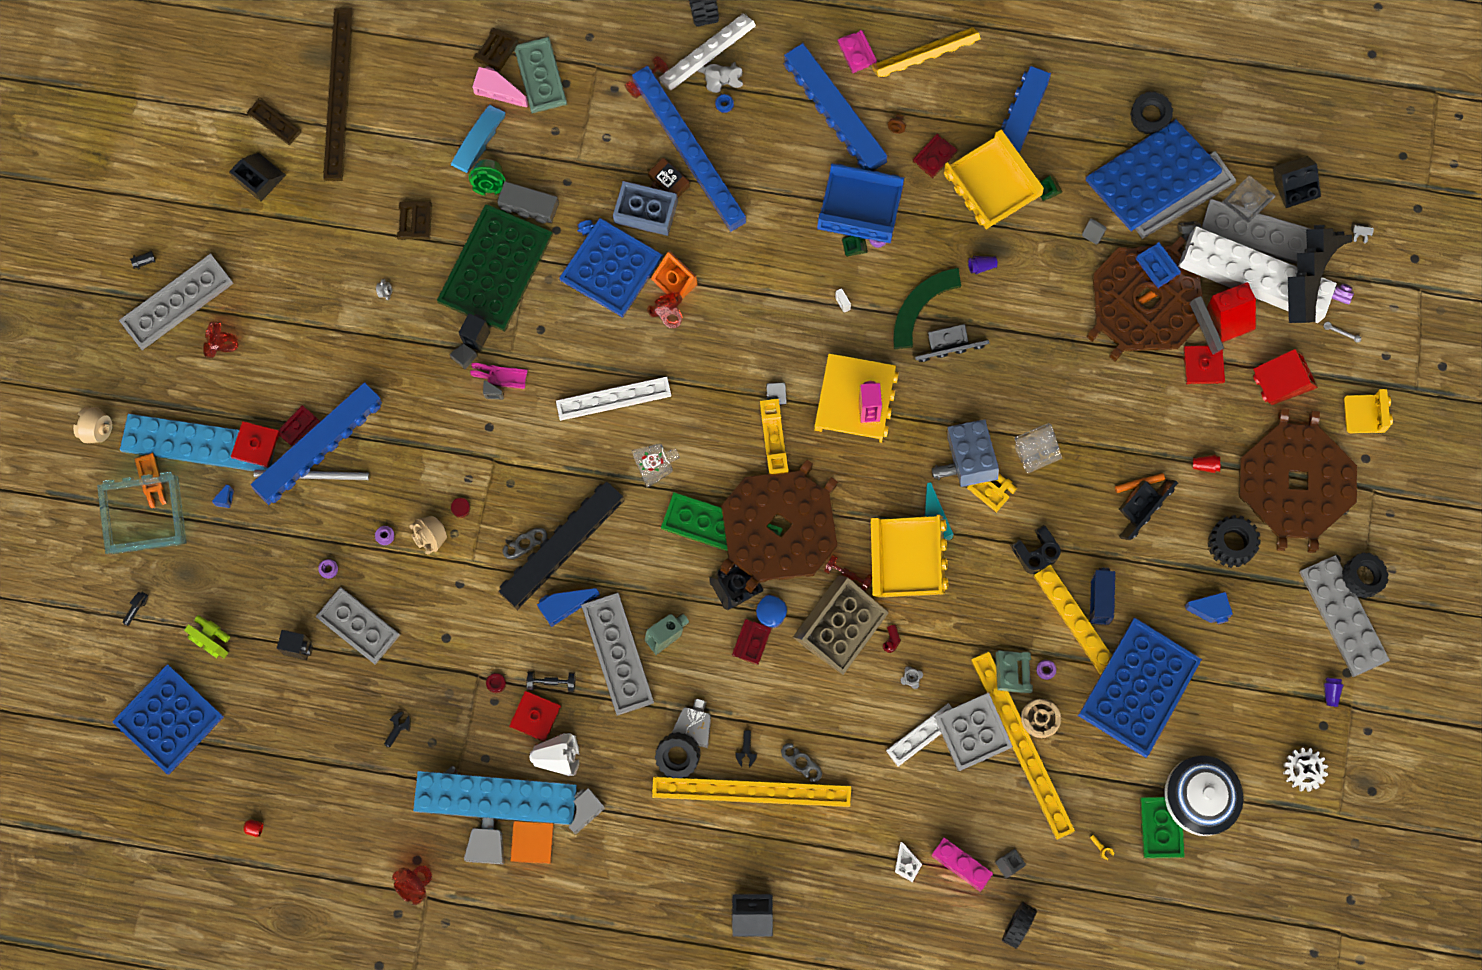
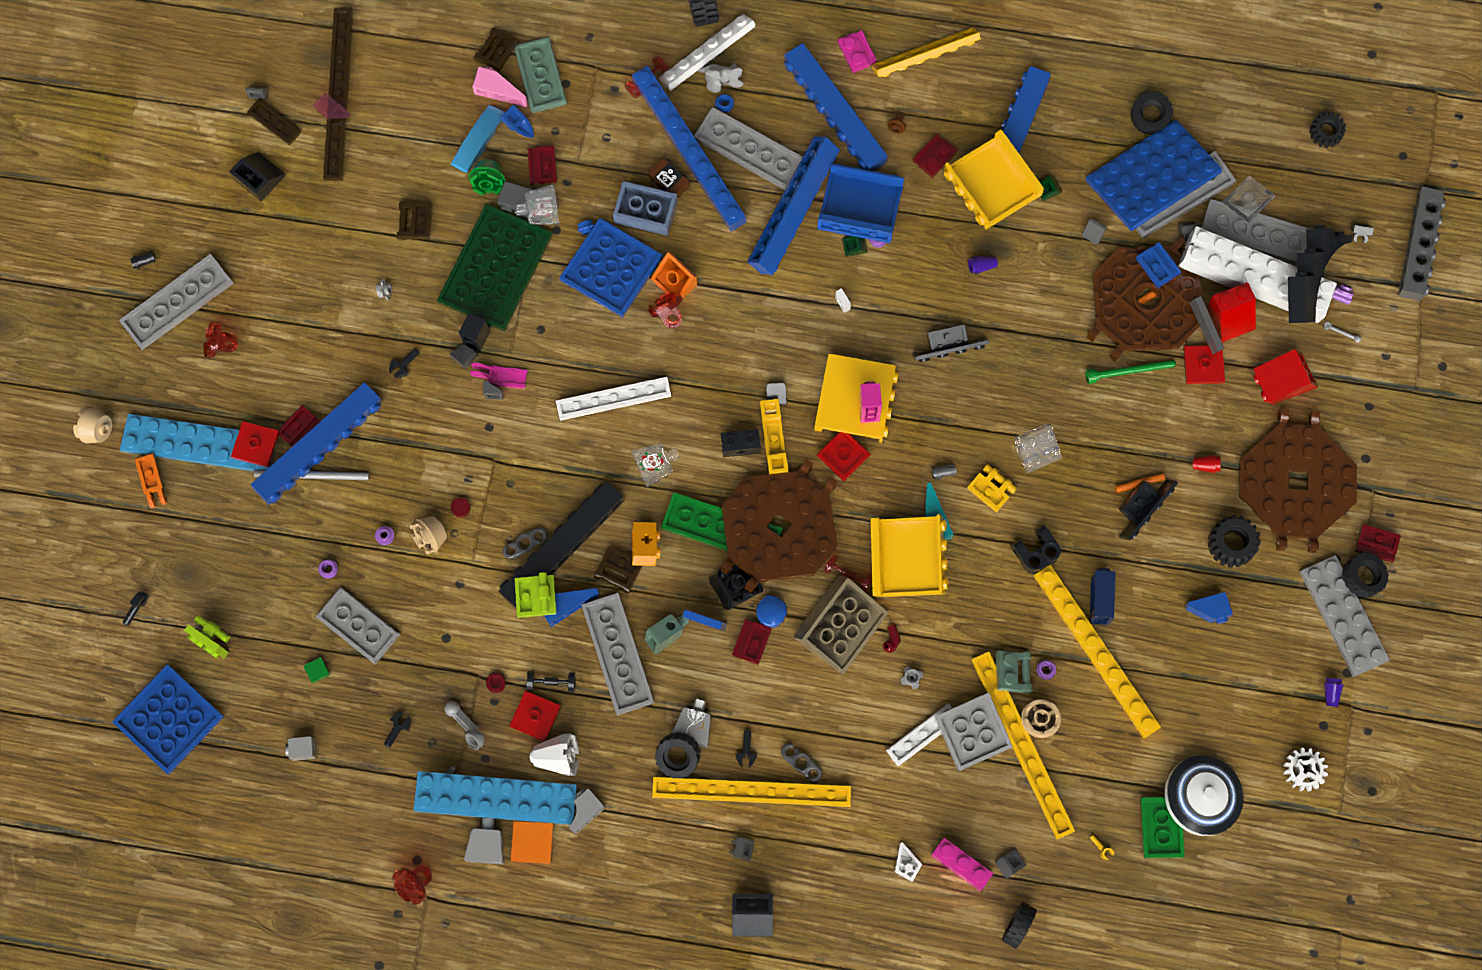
clear light blue window [97,472,186,555] -> none
blue slope [212,485,234,508] -> none
red piece [243,819,264,838] -> none
black brick [276,630,313,660] -> none
dark green tile [893,268,961,350] -> none
sand blue brick [947,419,999,487] -> none
blue plate [1078,618,1202,758] -> none
black slope [1273,156,1321,208] -> none
yellow bracket [1344,389,1393,433] -> none
none -> dark grey slope [245,86,268,100]
none -> light grey brick [285,736,316,761]
none -> green tile [304,657,330,684]
none -> clear pink slope [313,93,351,119]
none -> black bar [389,348,420,379]
none -> light grey piece [445,701,485,750]
none -> blue plate [500,105,534,138]
none -> clear torso [515,184,560,225]
none -> lime plate [515,573,557,618]
none -> dark red plate [527,146,557,185]
none -> dark brown plate [594,546,643,594]
none -> light orange brick [632,522,660,566]
none -> blue tile [683,610,727,631]
none -> light grey plate [694,107,803,190]
none -> black brick [721,429,761,457]
none -> dark grey tile [729,837,754,861]
none -> blue brick [747,137,840,275]
none -> red plate [817,432,871,482]
none -> green piece [1085,360,1176,384]
none -> black tyre [1309,111,1346,148]
none -> dark red plate [1355,524,1401,563]
none -> dark grey brick [1398,186,1446,301]

